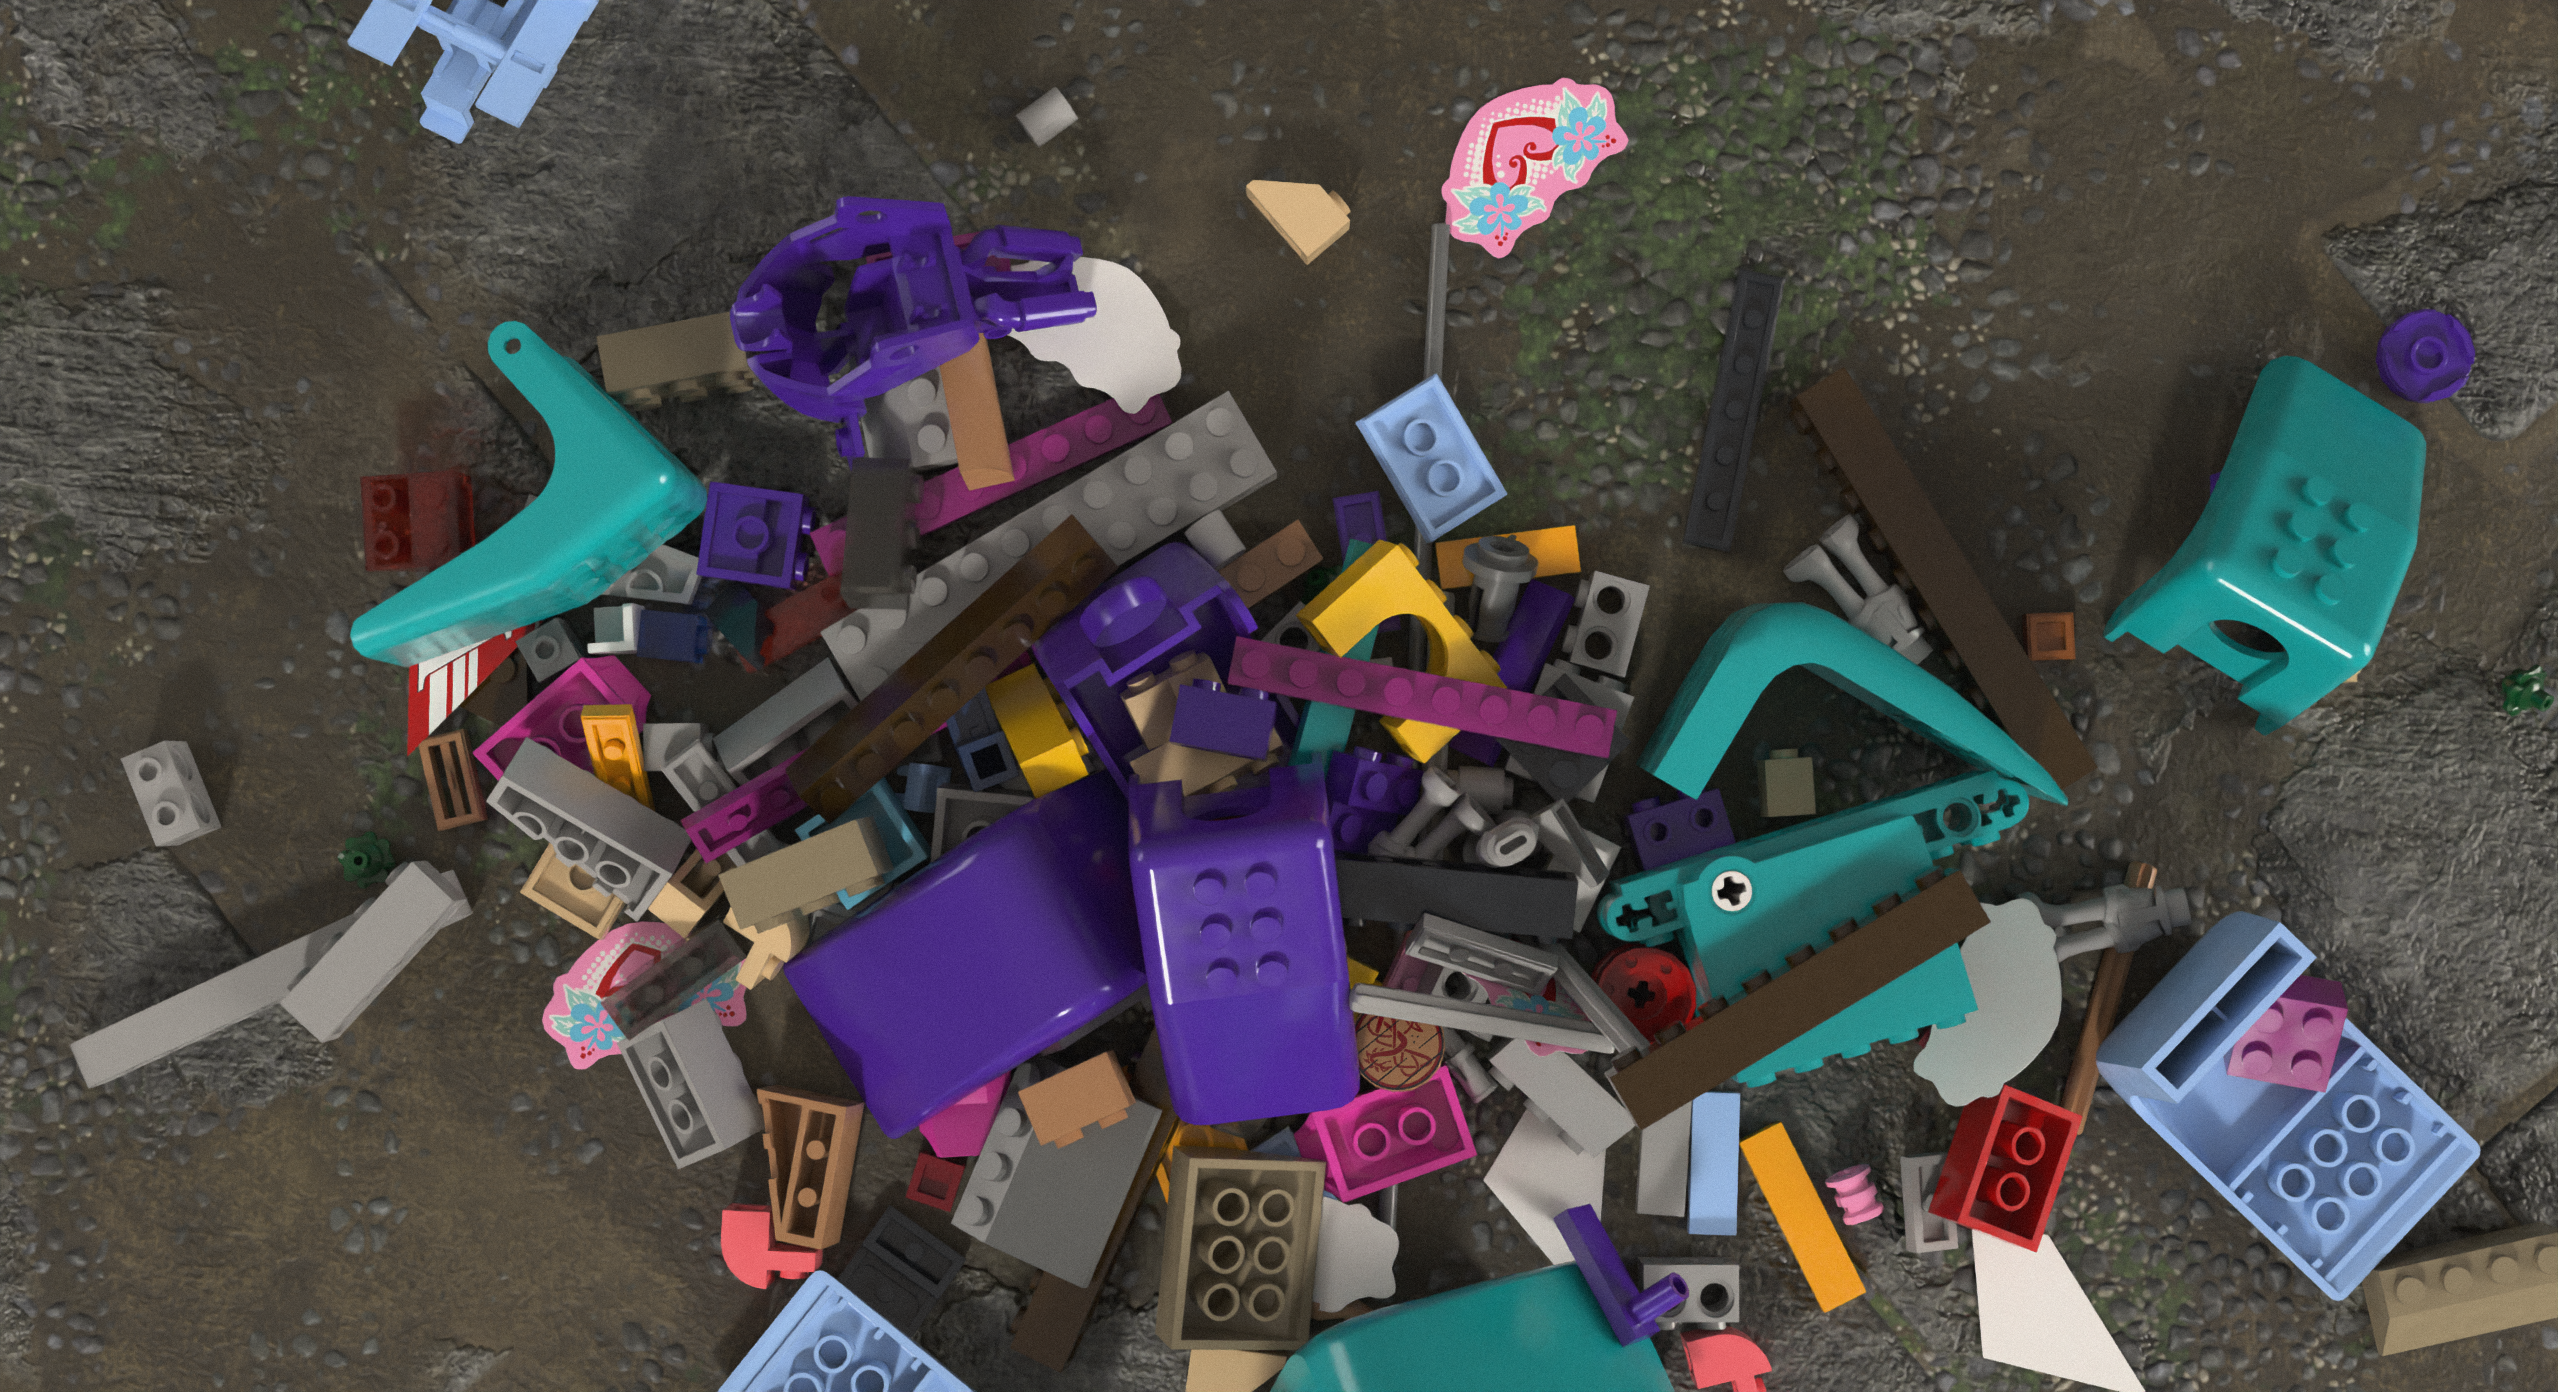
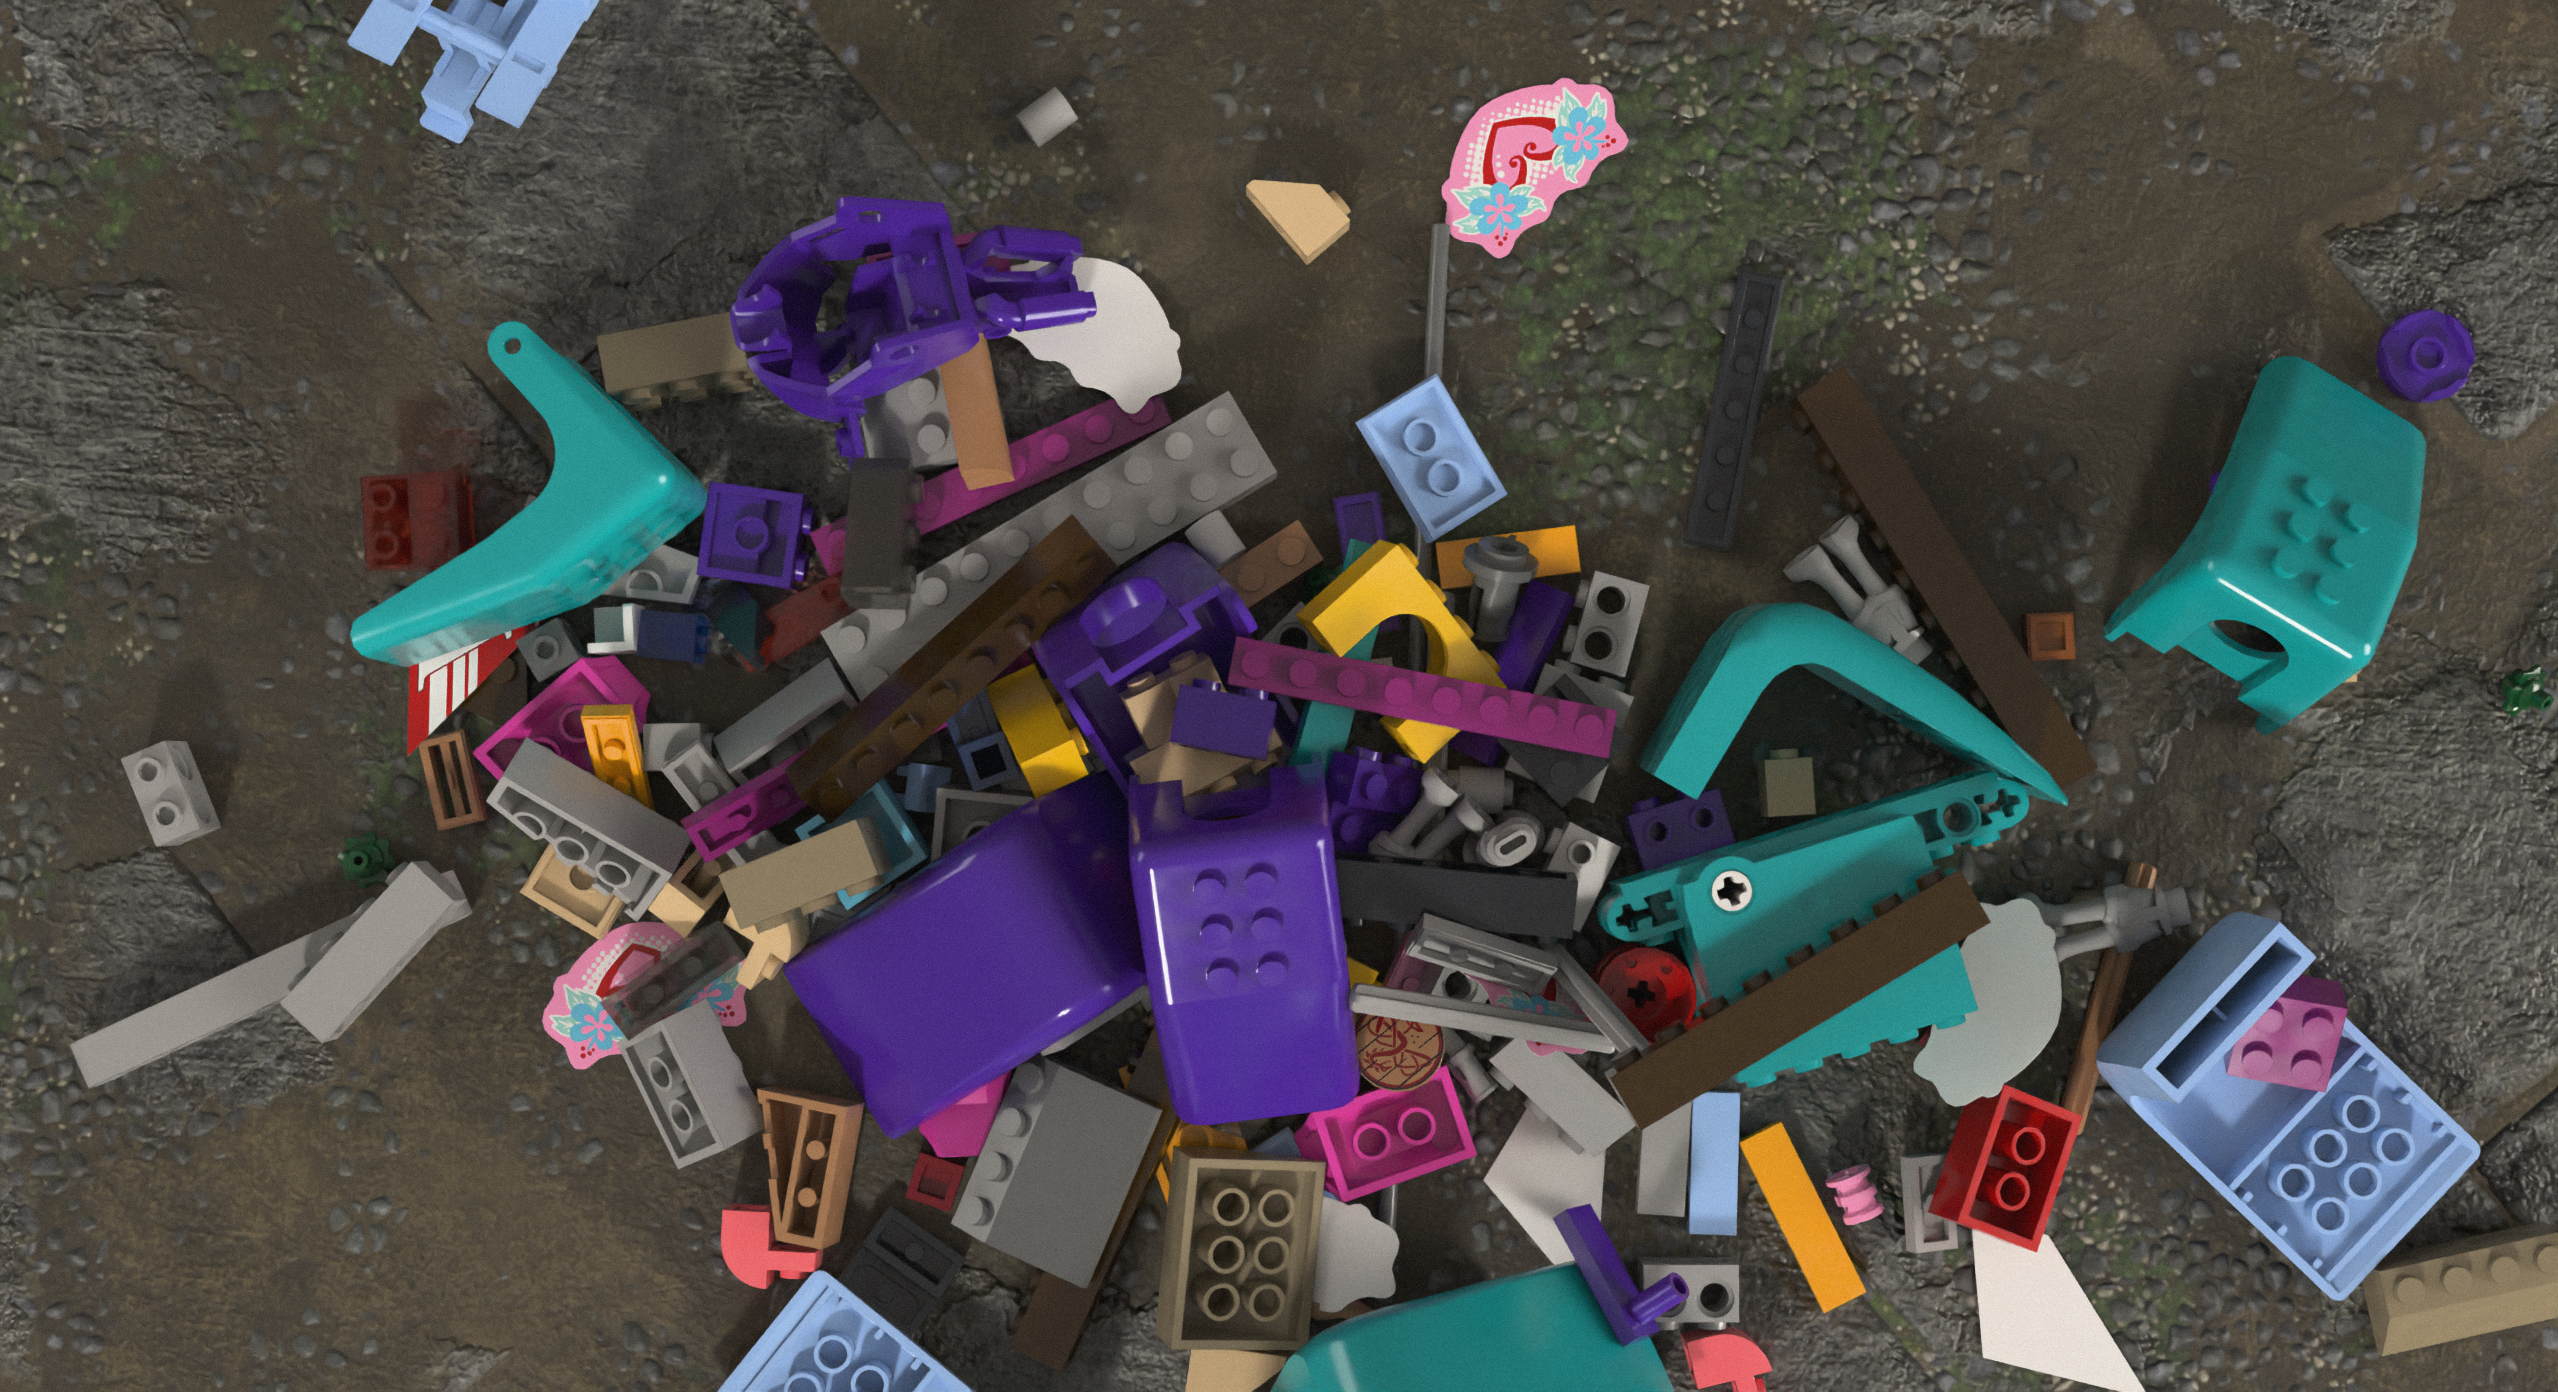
medium nougat brick [1018,1050,1136,1149] -> none
light grey piece [1529,798,1610,889] -> none

